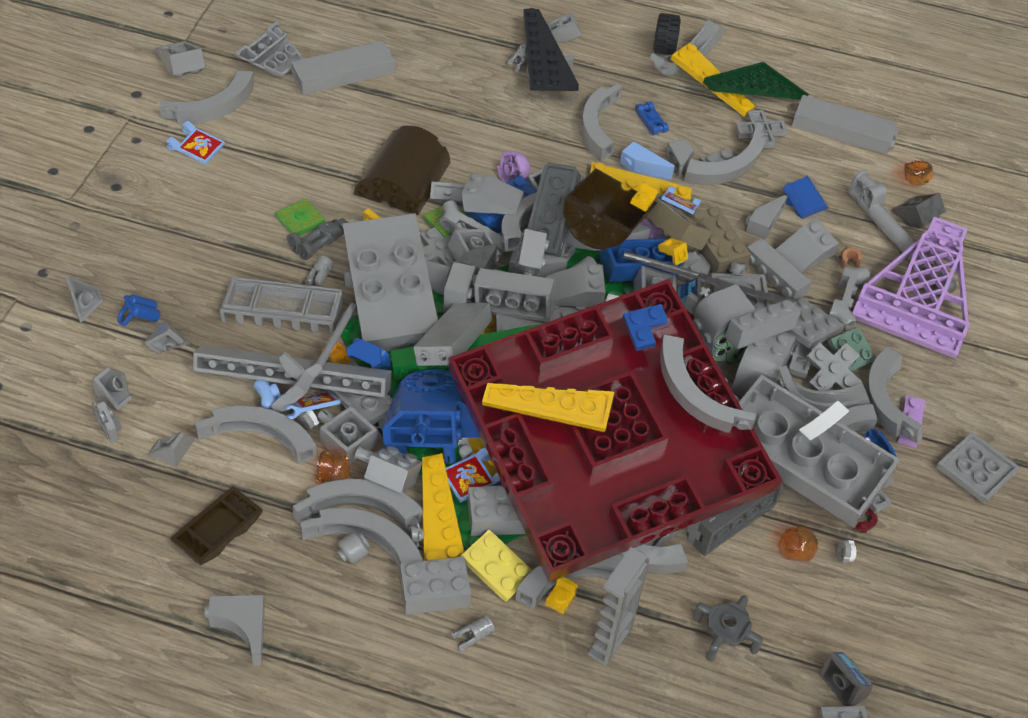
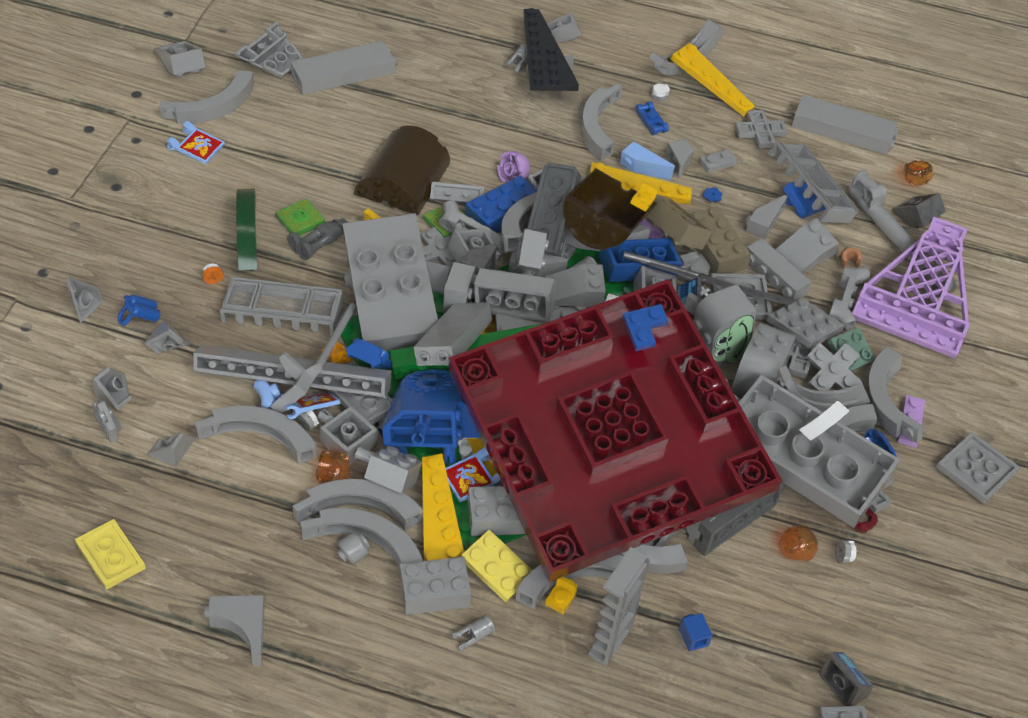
dark brown slope [170,486,263,565] -> none
light grey hinge [305,256,333,287] -> none
light grey plate [407,522,424,547] -> none
light grey slope [462,173,524,215] -> none
yellow wing [482,383,614,432] -> none
black tyre [653,13,681,55] -> none
yellow bracket [658,238,688,265] -> none
light grey arch [660,335,756,433] -> none
light blue flag [661,186,701,214] -> none
light grey arch [683,123,766,185] -> none
dark grey plate [693,595,763,662] -> none
dark green wing [703,62,809,100] -> none
light grey brick [725,299,801,349] -> none
light grey plate [728,262,747,275] -> none
none -> light yellow plate [75,519,146,590]
none -> orange piece [202,263,224,284]
none -> dark green arch [236,188,258,270]
none -> white piece [650,83,670,101]
none -> blue brick [679,613,713,652]
none -> blue plant [703,187,722,202]
none -> light grey window [768,141,859,224]

